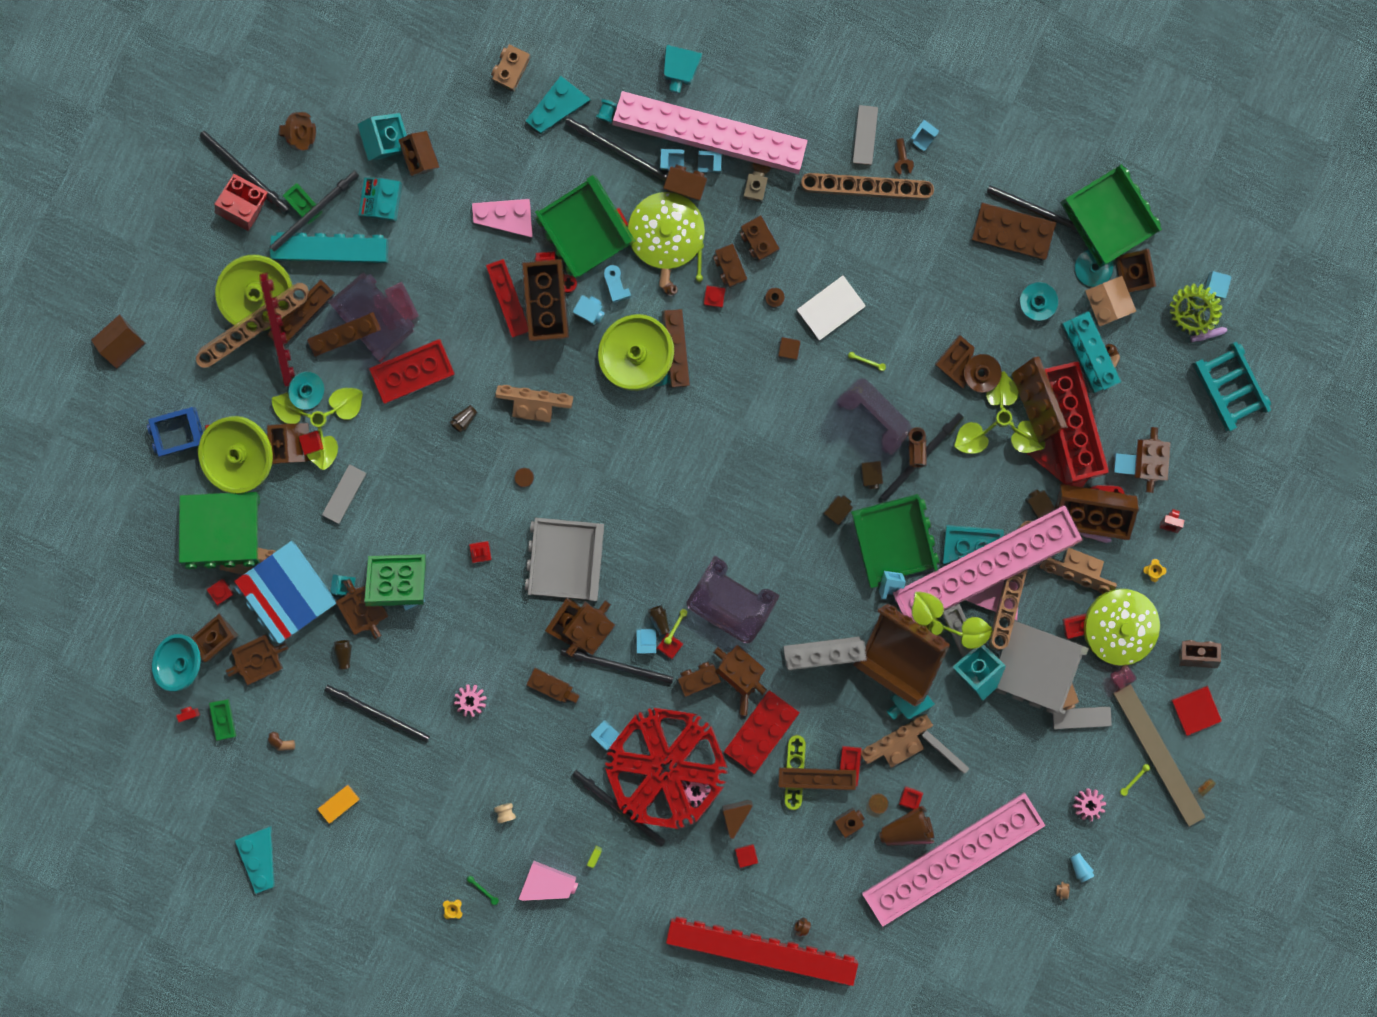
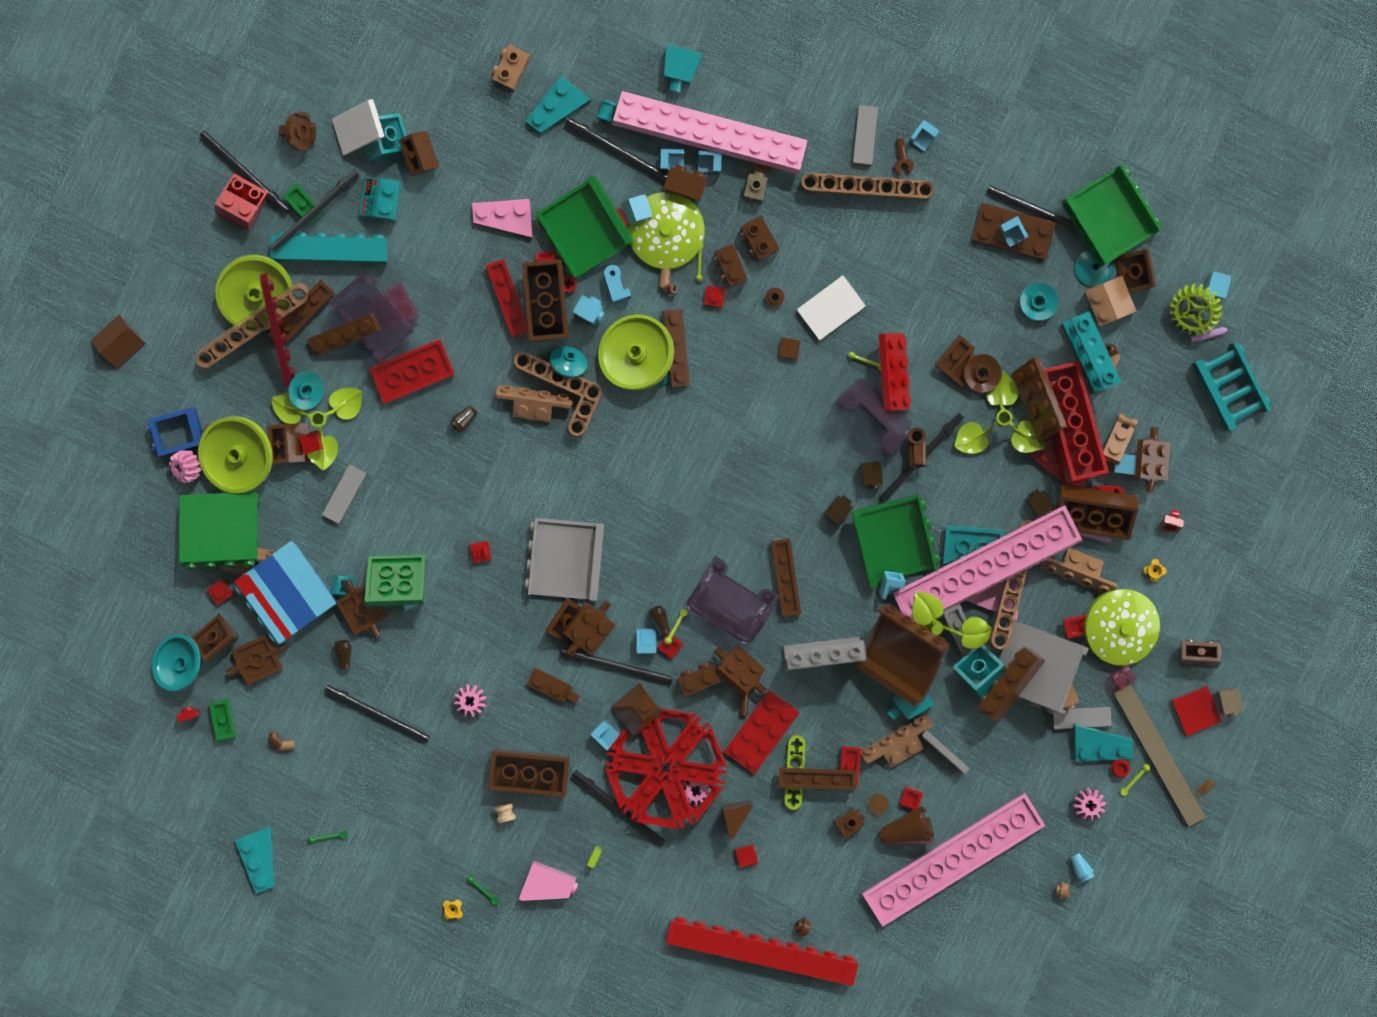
light orange tile [318,785,360,824] -> none
reddish brown tile [515,468,534,487] -> none
none -> bright pink gear [169,450,201,483]
none -> green hinge [308,831,347,844]
none -> white tile [332,100,384,155]
none -> reddish brown brick [489,749,570,797]
none -> medium nougat beam [514,352,602,436]
none -> teal dish [549,346,587,378]
none -> reddish brown slope [611,683,664,737]
none -> medium azure panel [621,194,652,225]
none -> reddish brown plate [771,538,801,617]
none -> red plate [878,333,911,411]
none -> reddish brown brick [978,647,1046,722]
none -> medium azure panel [999,216,1028,247]
none -> teal wing [1074,723,1133,762]
none -> medium nougat plate [1103,413,1138,465]
none -> red plate [1111,759,1130,778]
none -> dark tan brick [1216,687,1244,717]

